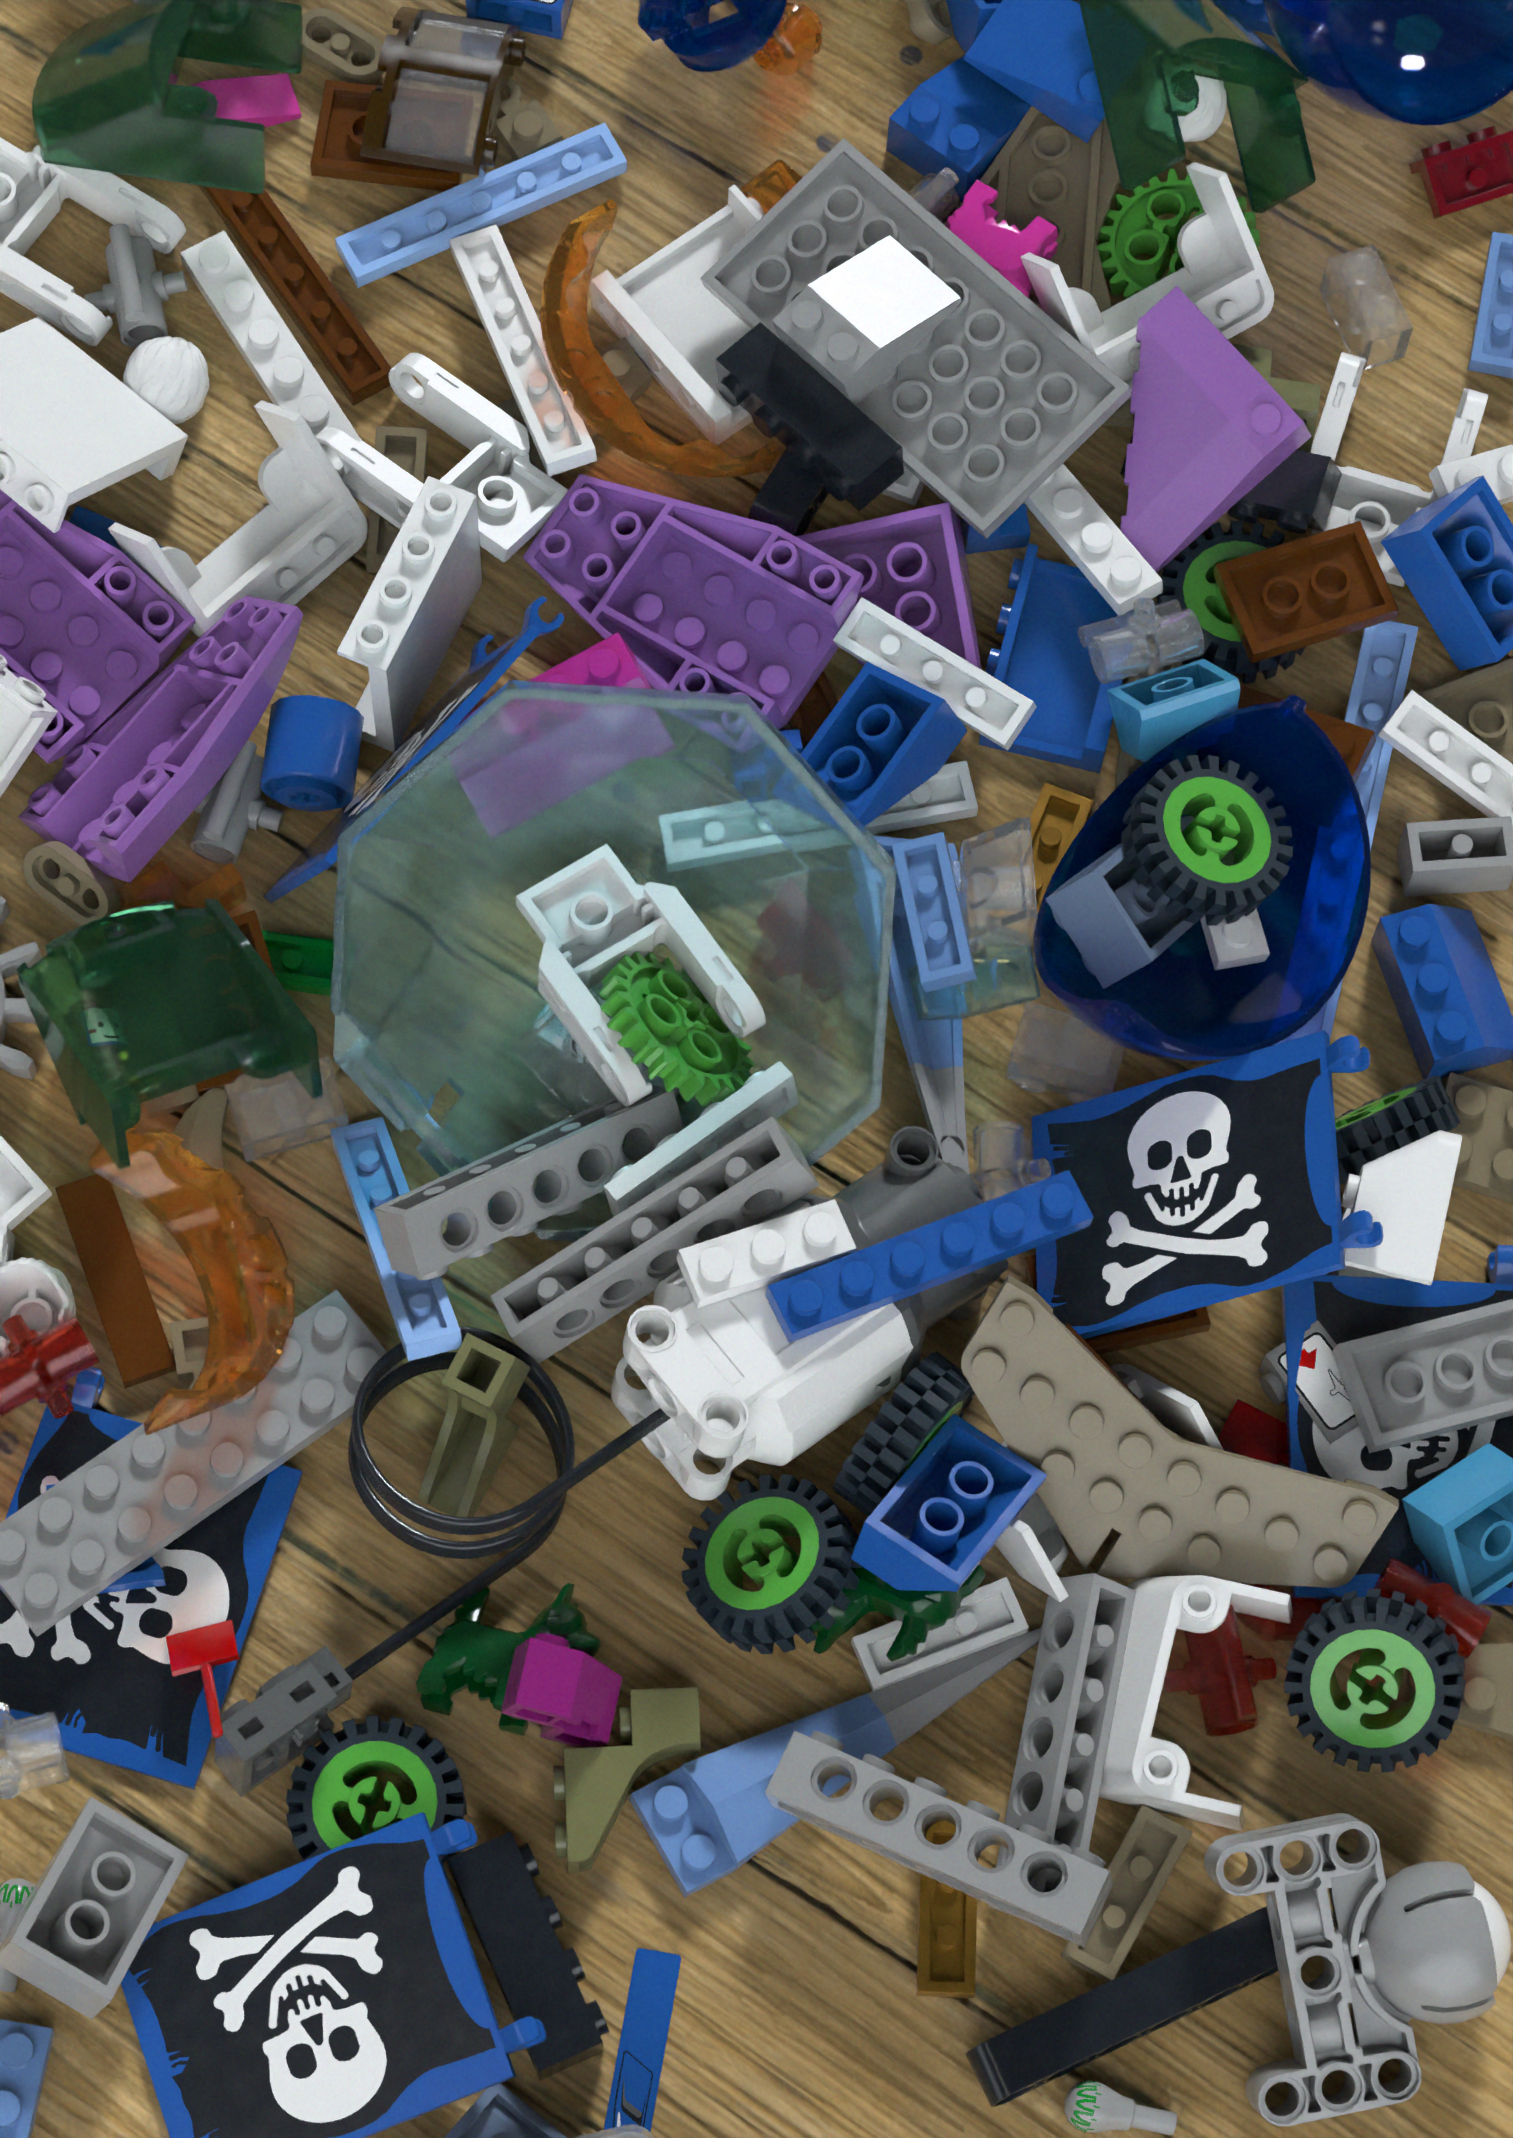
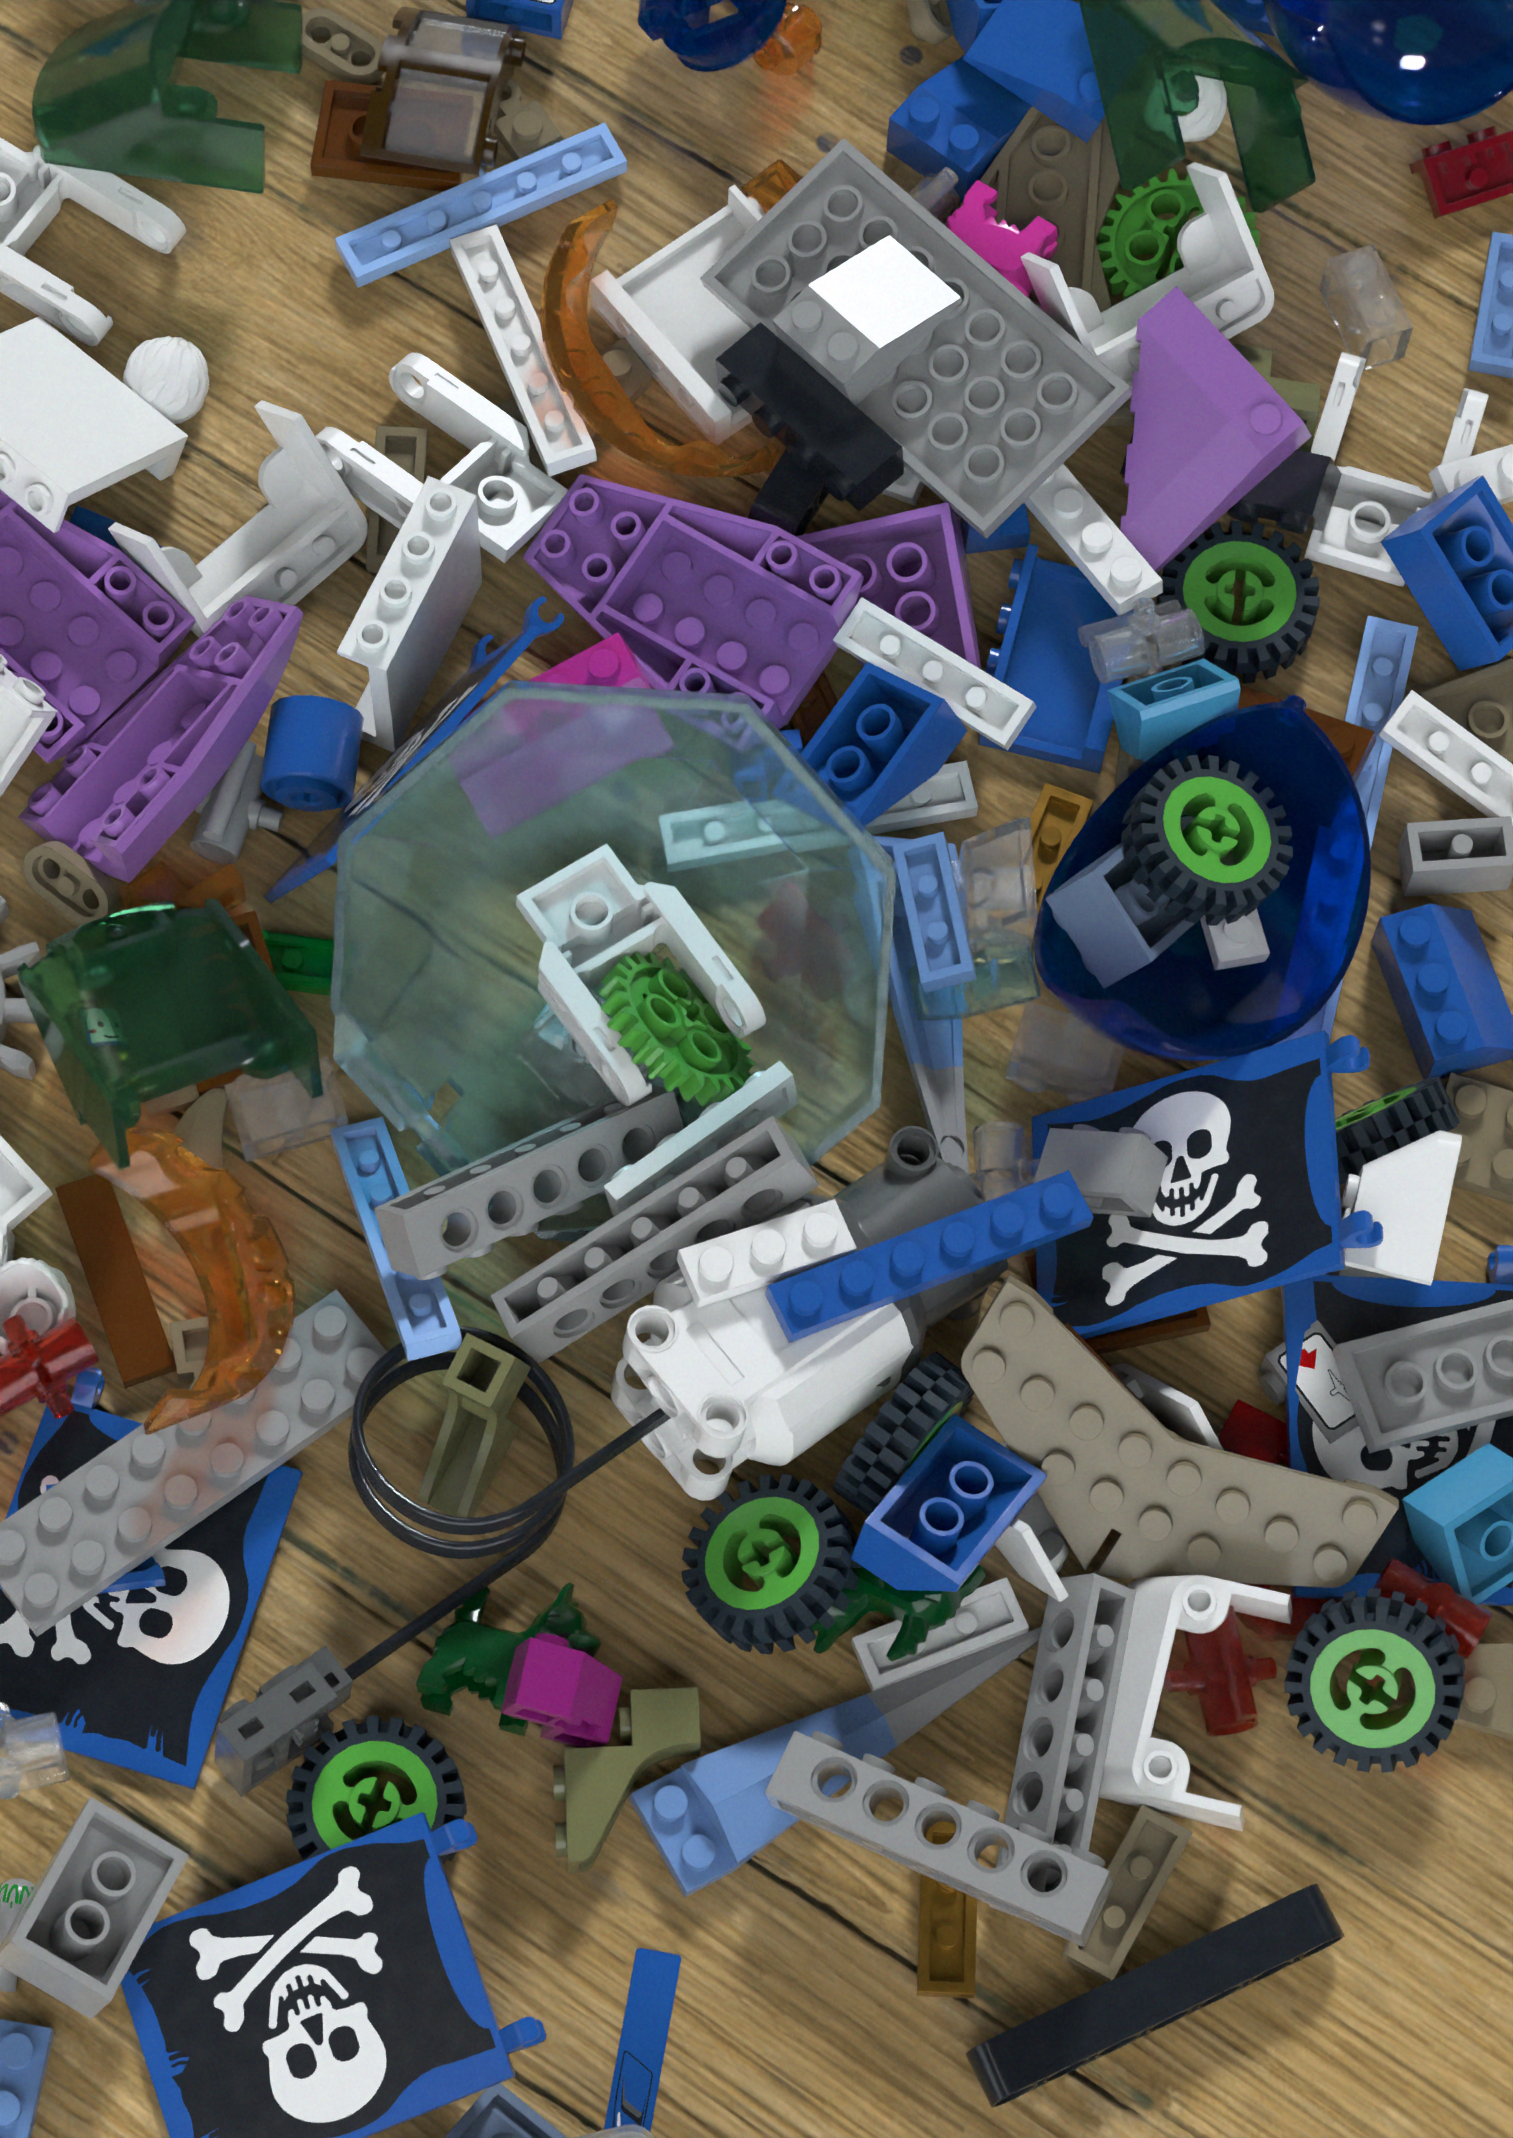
light grey pin [85,223,188,348] -> none
red piece [166,1619,239,1738] -> none
white plate [180,231,362,443] -> none
dark pink slope [190,73,302,143] -> none
reddish brown tile [195,152,392,406] -> none
black brick [447,1831,609,2080] -> none
light grey piece [1064,2081,1177,2136] -> none
light grey beam [1204,1813,1511,2126] -> none
reddish brown plate [1213,521,1399,663] -> none
none -> light grey brick [1033,1124,1168,1217]

